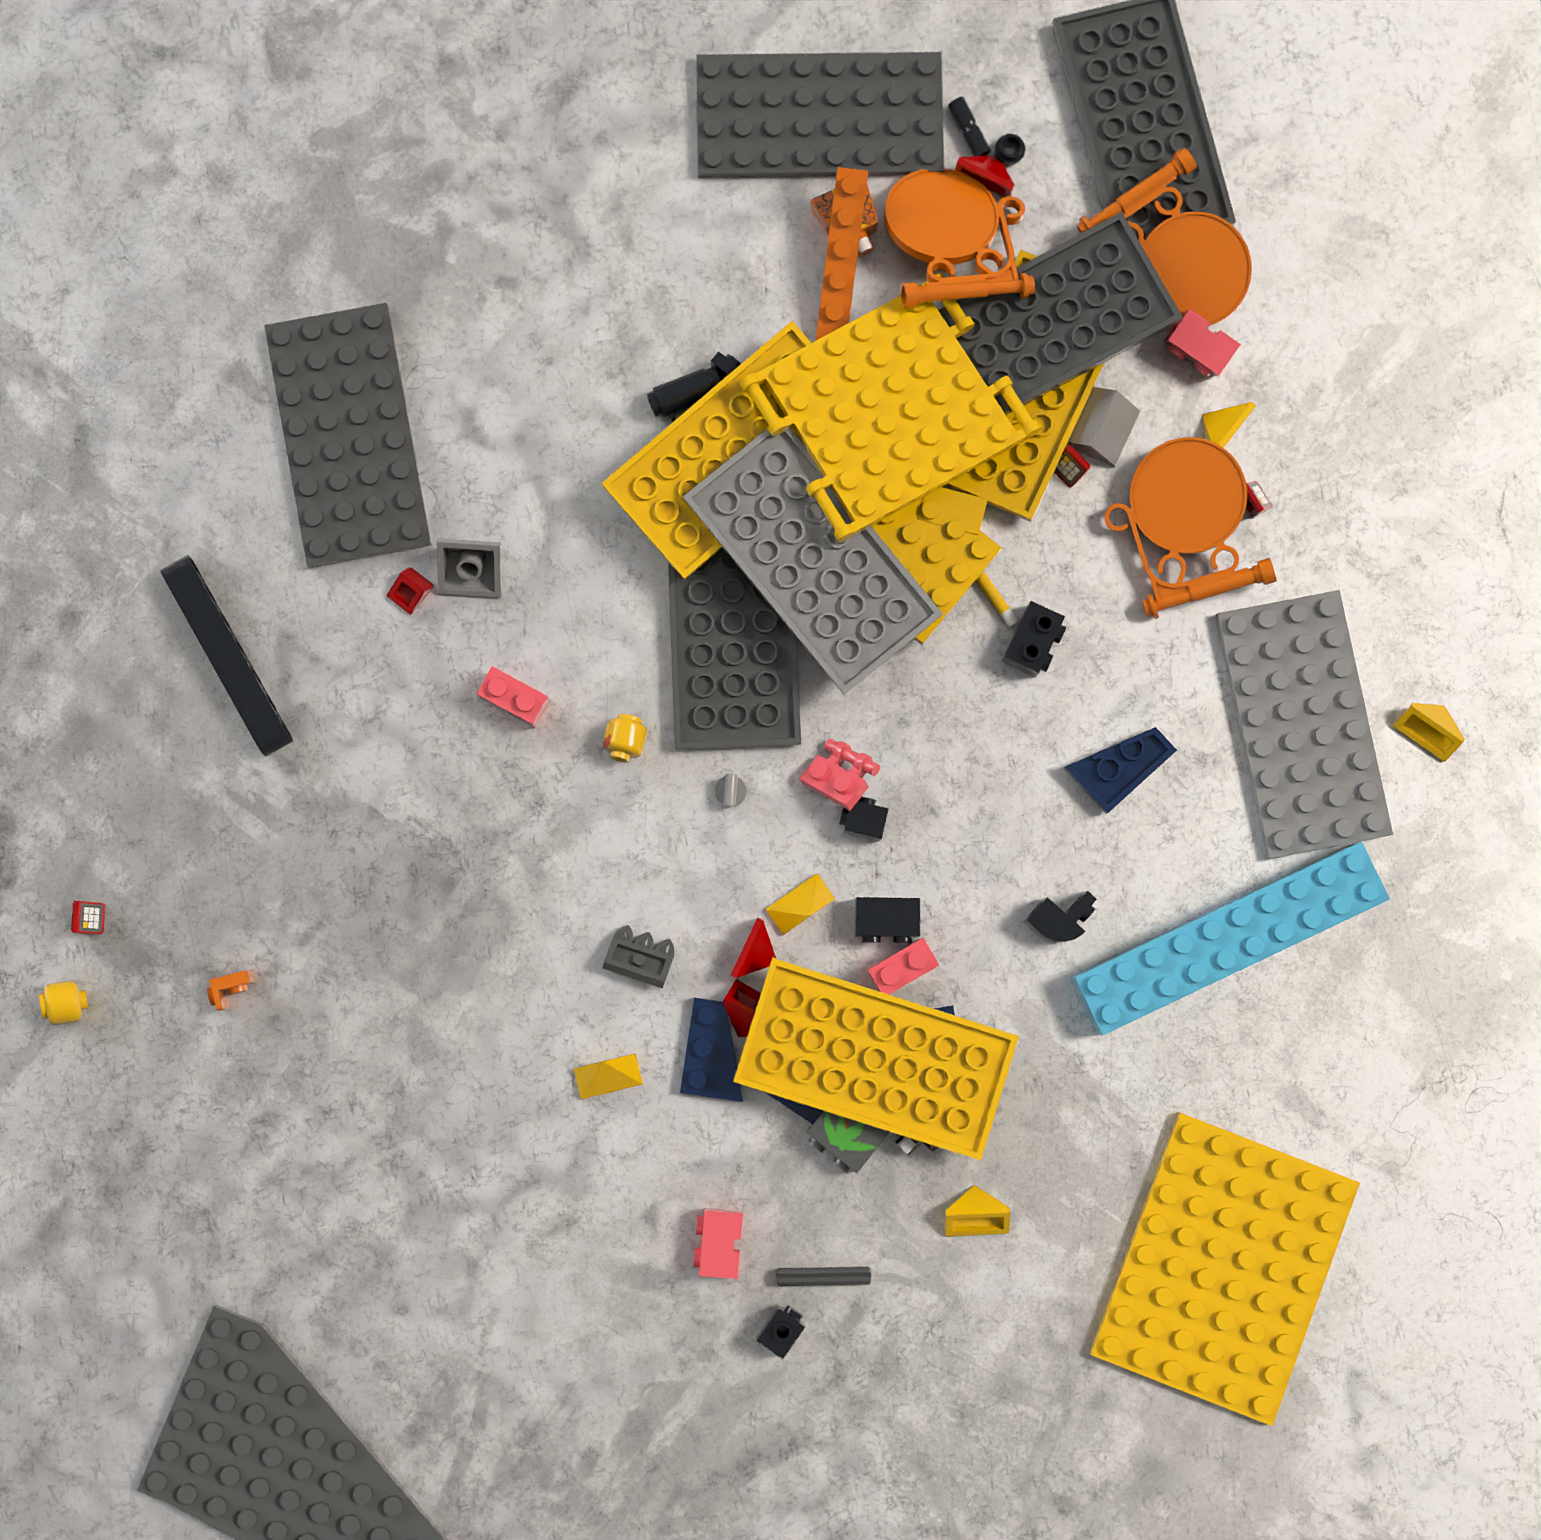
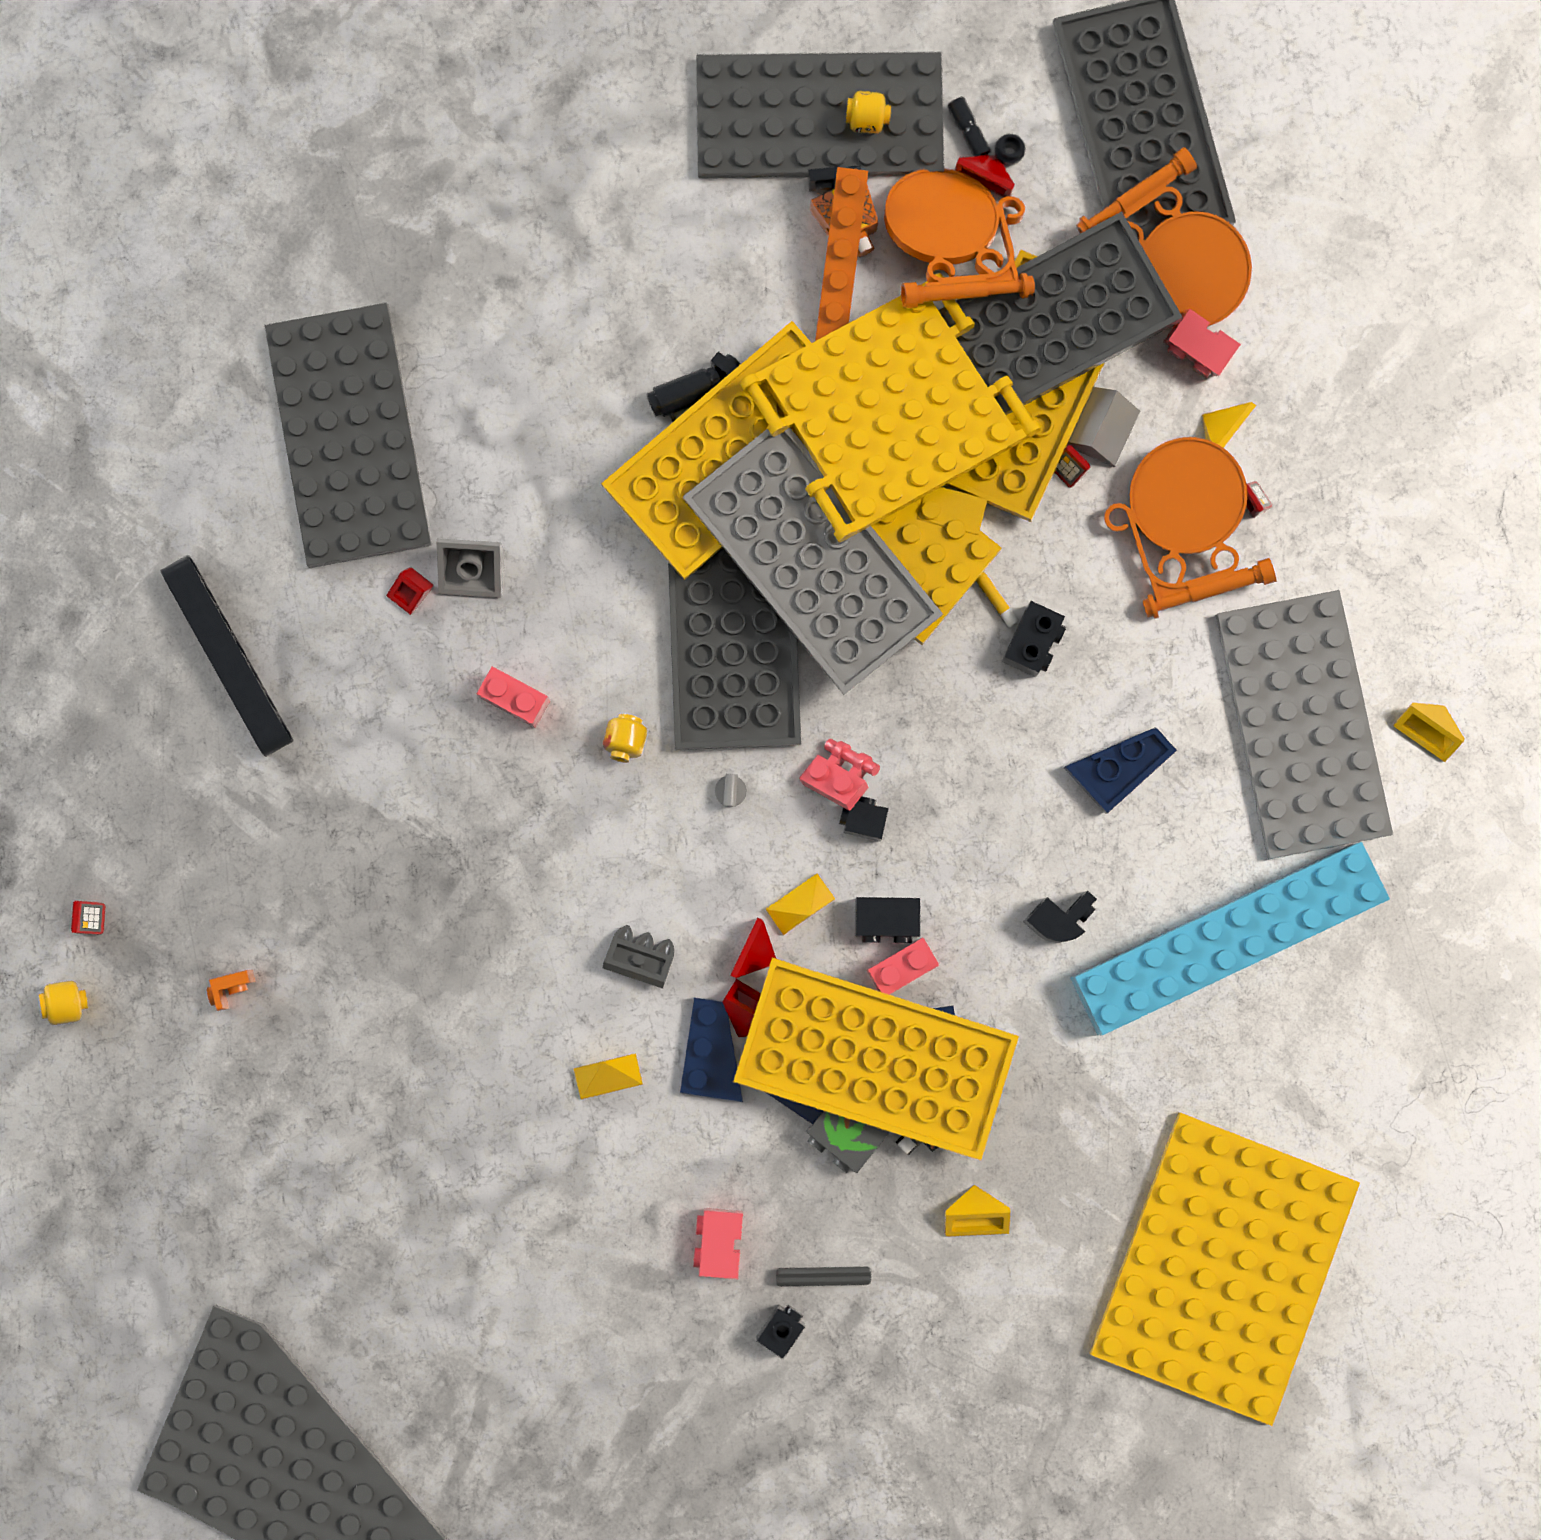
none -> black plate [808,166,861,194]
none -> yellow head [846,91,891,134]

